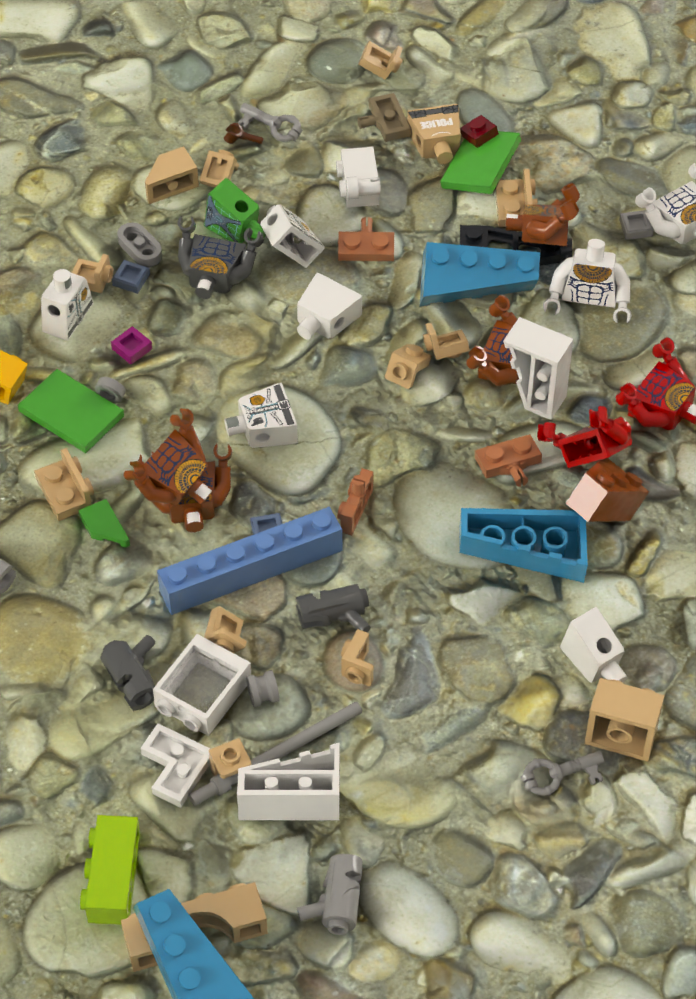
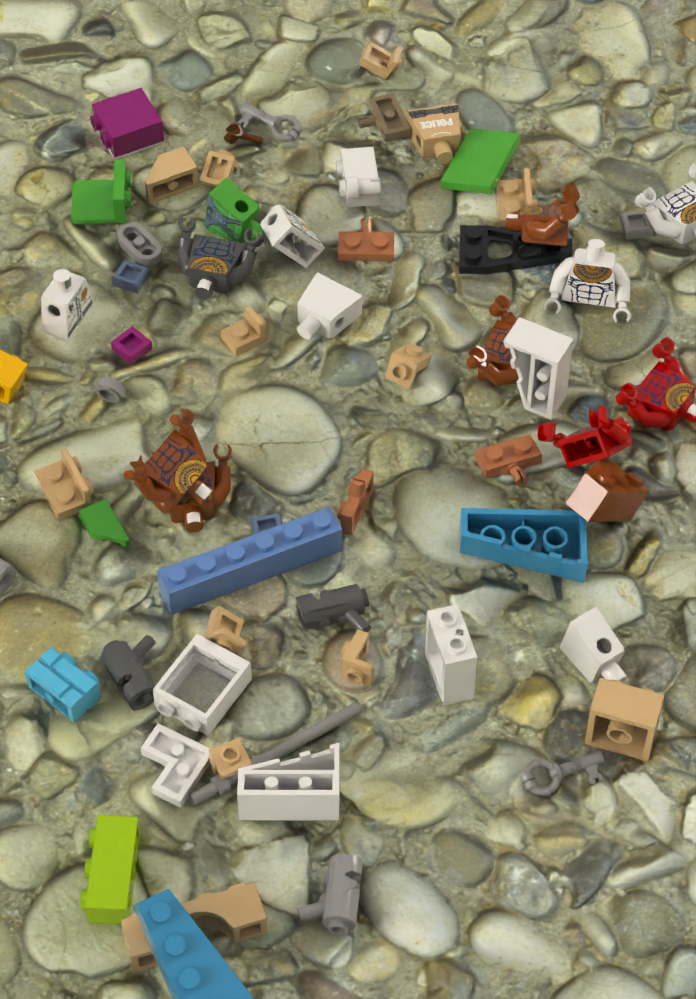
bright green tile [18,369,124,453] -> none
tan bracket [72,254,114,293] -> none
white torso [224,382,298,448] -> none
light grey wheel [246,670,279,707] -> none
dark azure wedge [420,242,540,307] -> none
tan bracket [423,323,470,360] -> none
dark red plate [460,115,499,148] -> none
none -> medium azure brick [25,647,101,722]
none -> bright green bracket [71,160,132,224]
none -> magenta piece [90,88,164,159]
none -> tan bracket [220,306,267,356]
none -> white window [425,604,477,706]

